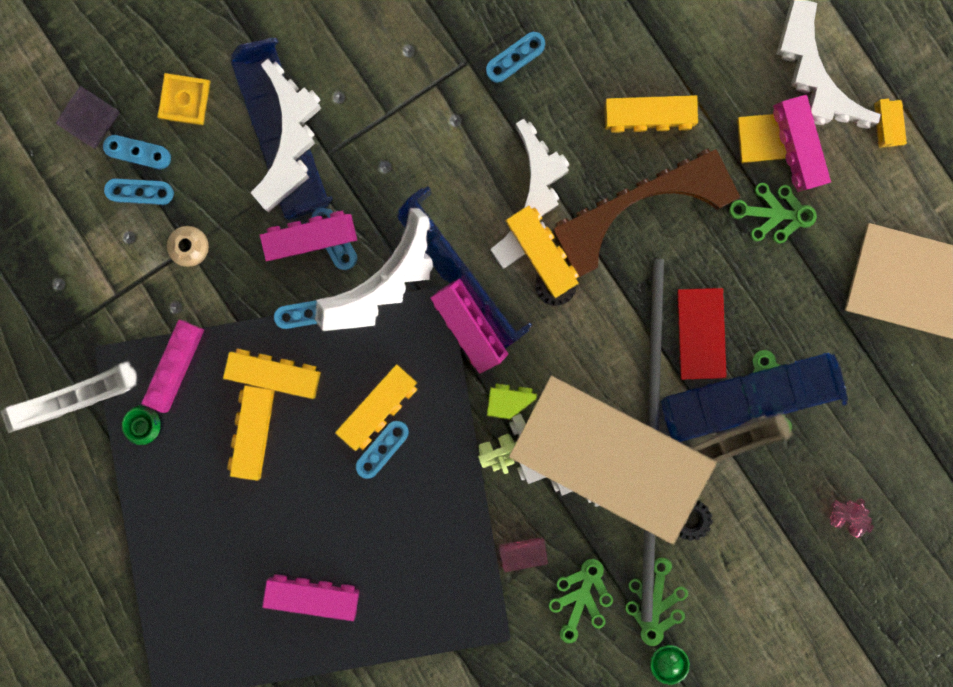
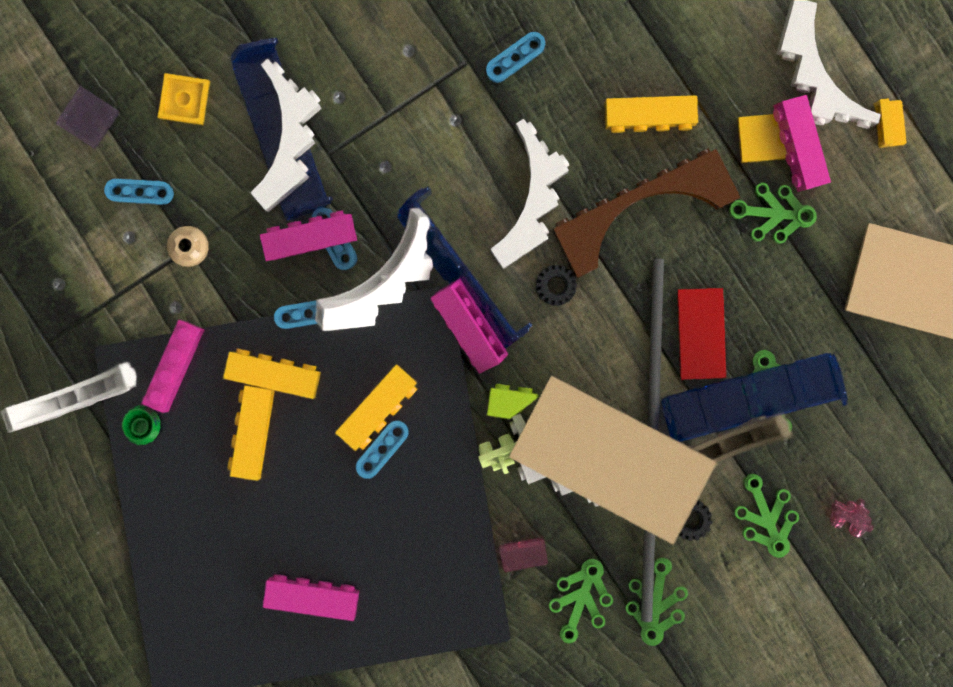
dark azure plate [103,135,171,169] -> none
yellow brick [505,205,579,298] -> none
green hat [650,645,690,685] -> none
none -> bright green plant [734,474,799,558]

